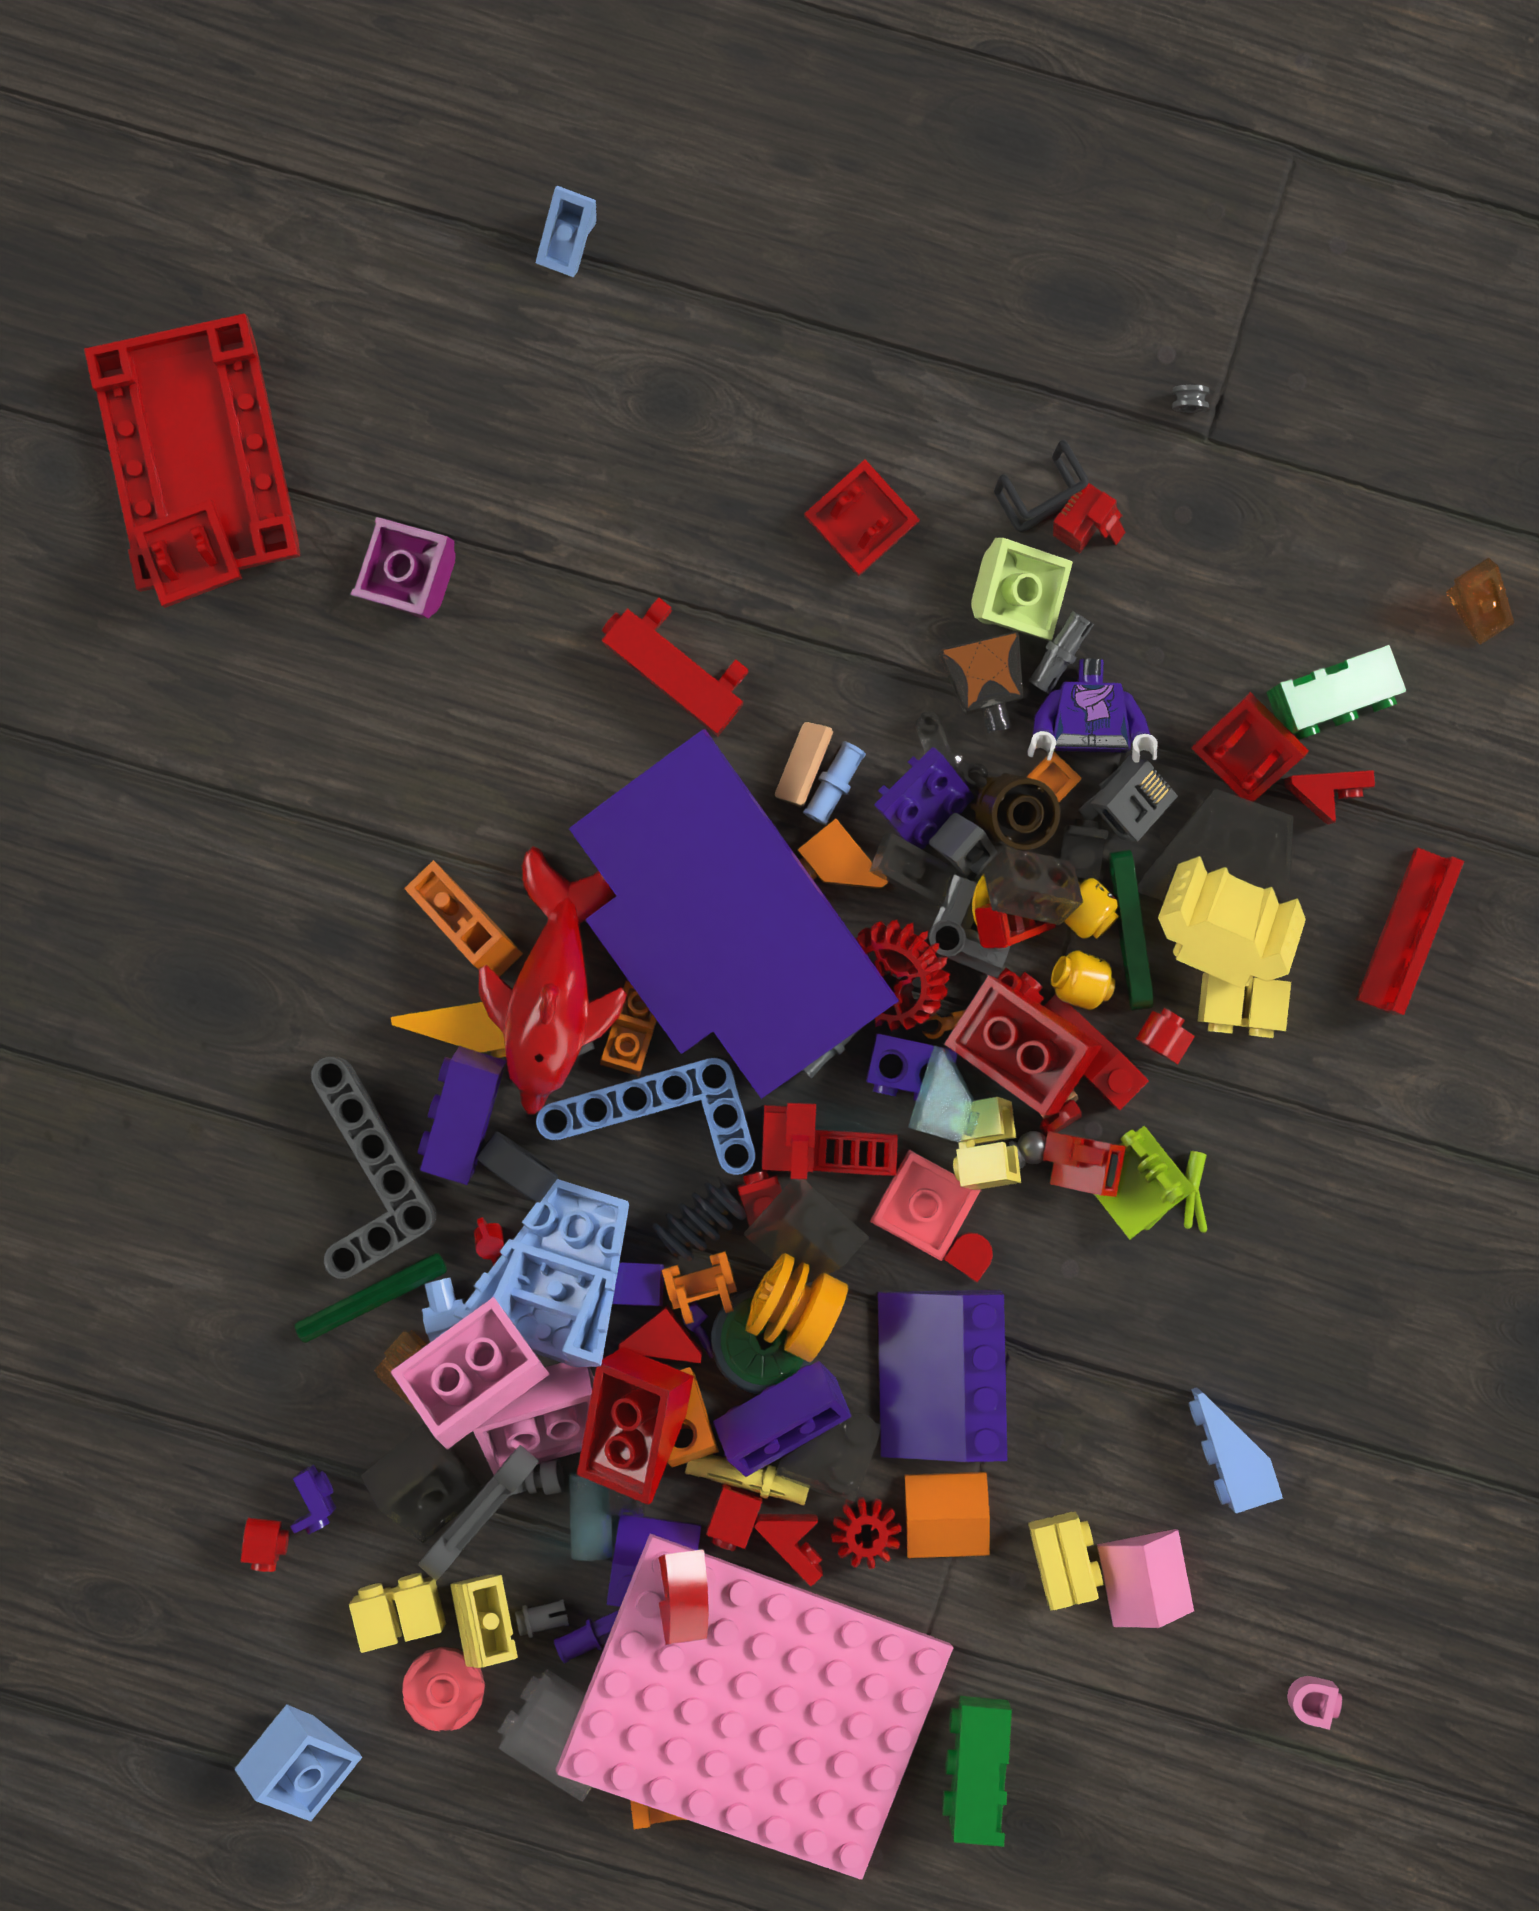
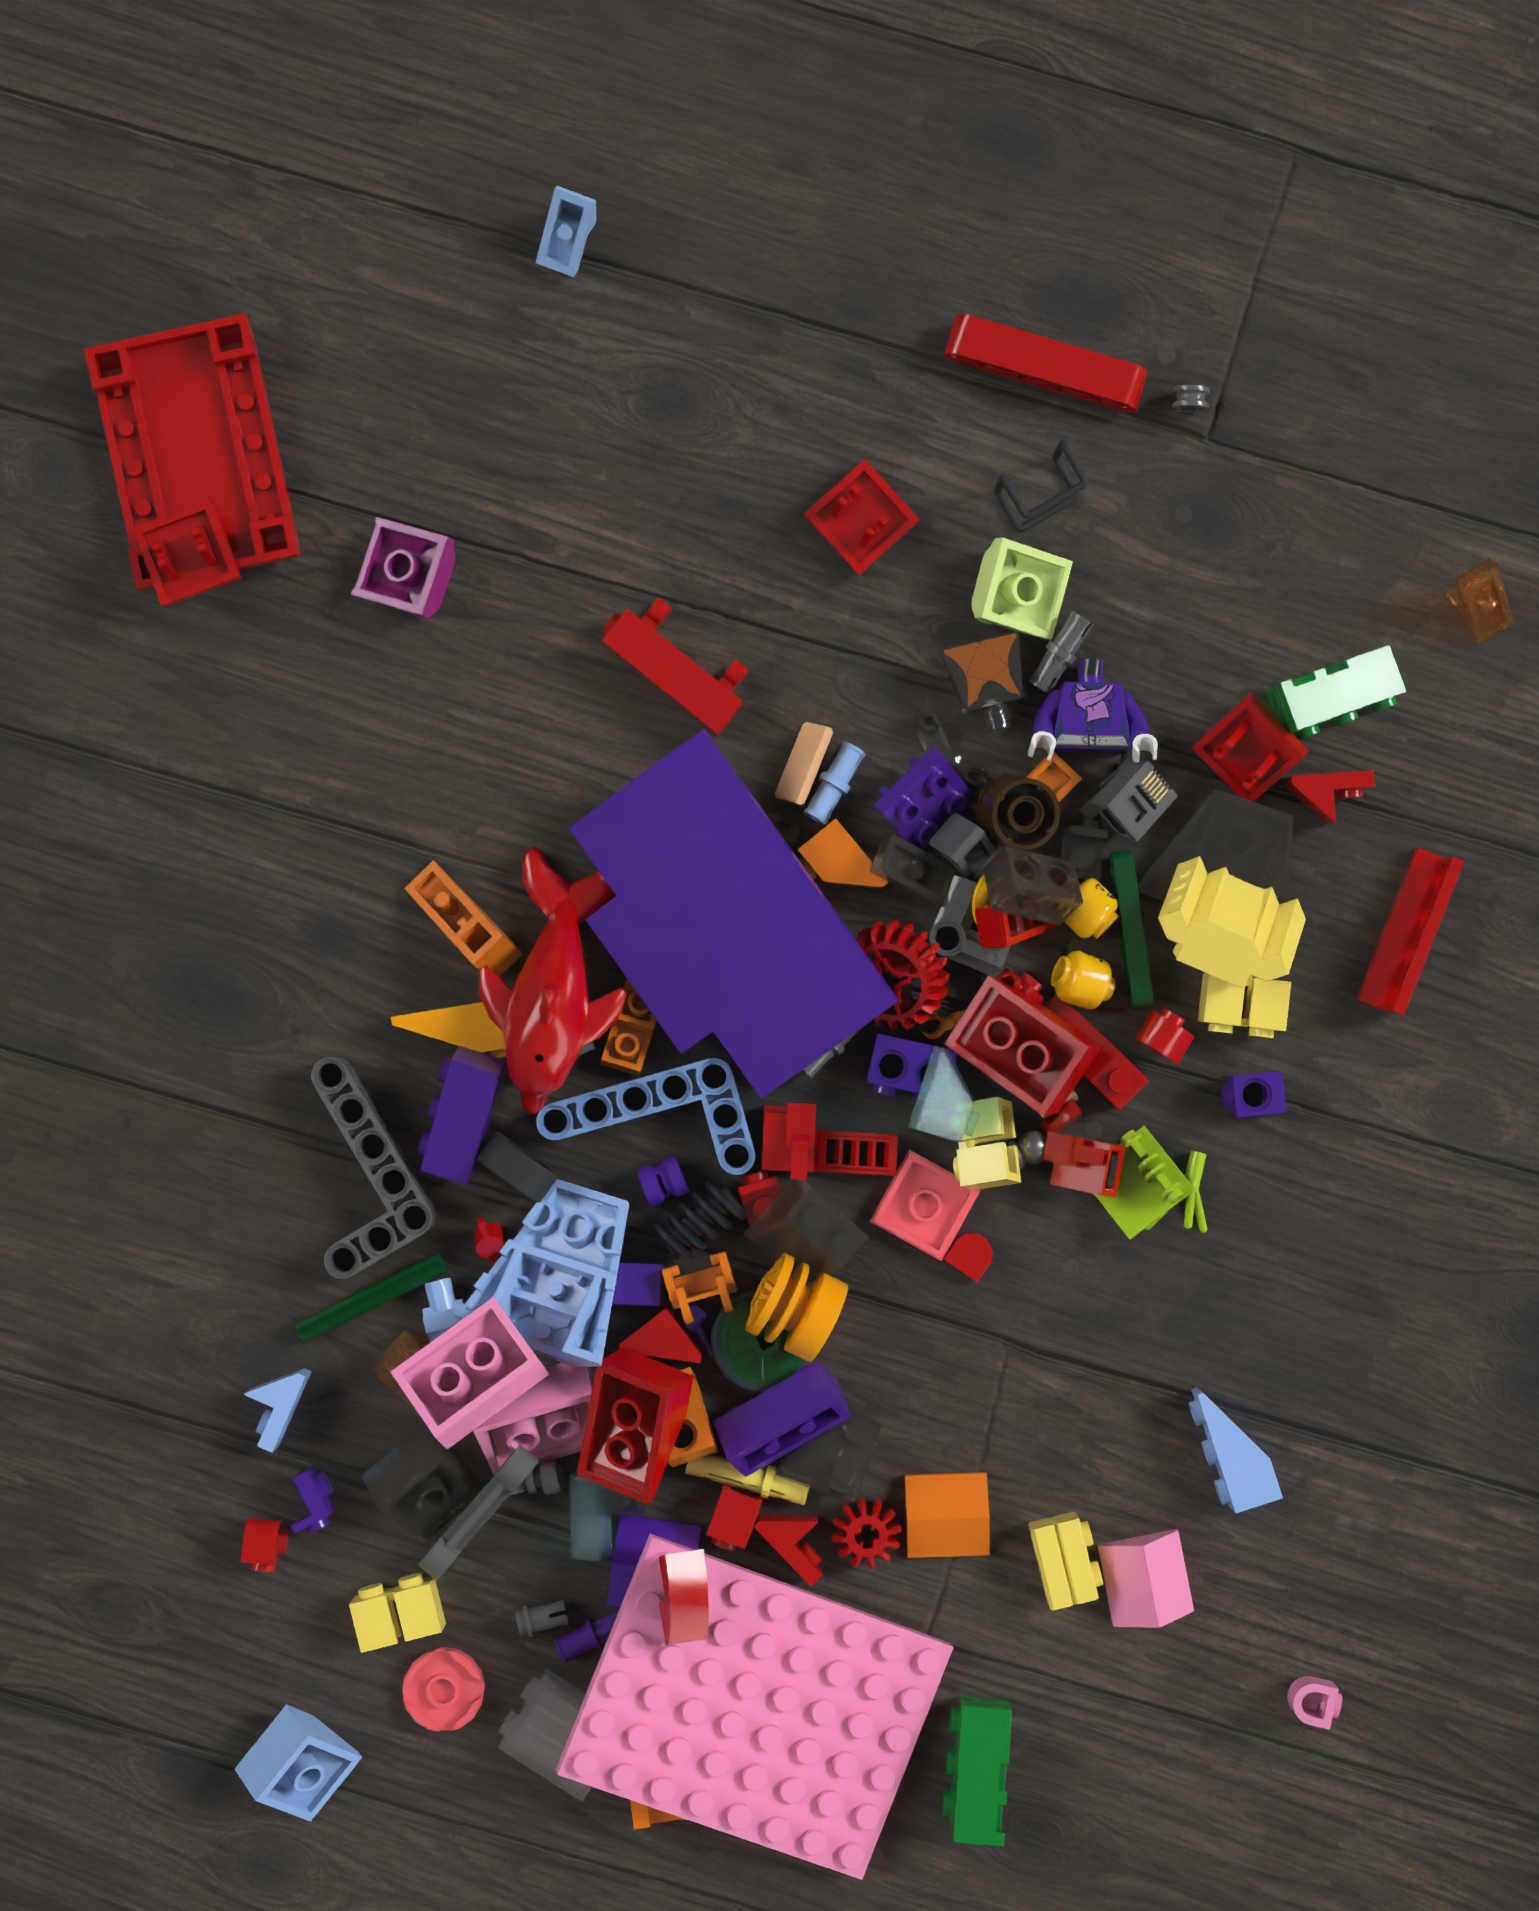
light yellow brick [450,1575,518,1668] -> none
dark purple slope [878,1290,1007,1462] -> none
red piece [1053,483,1126,554] -> none
none -> light blue slope [244,1368,312,1452]
none -> dark purple wheel [637,1155,690,1207]
none -> red beam [944,314,1148,412]
none -> dark purple brick [1221,1070,1287,1118]

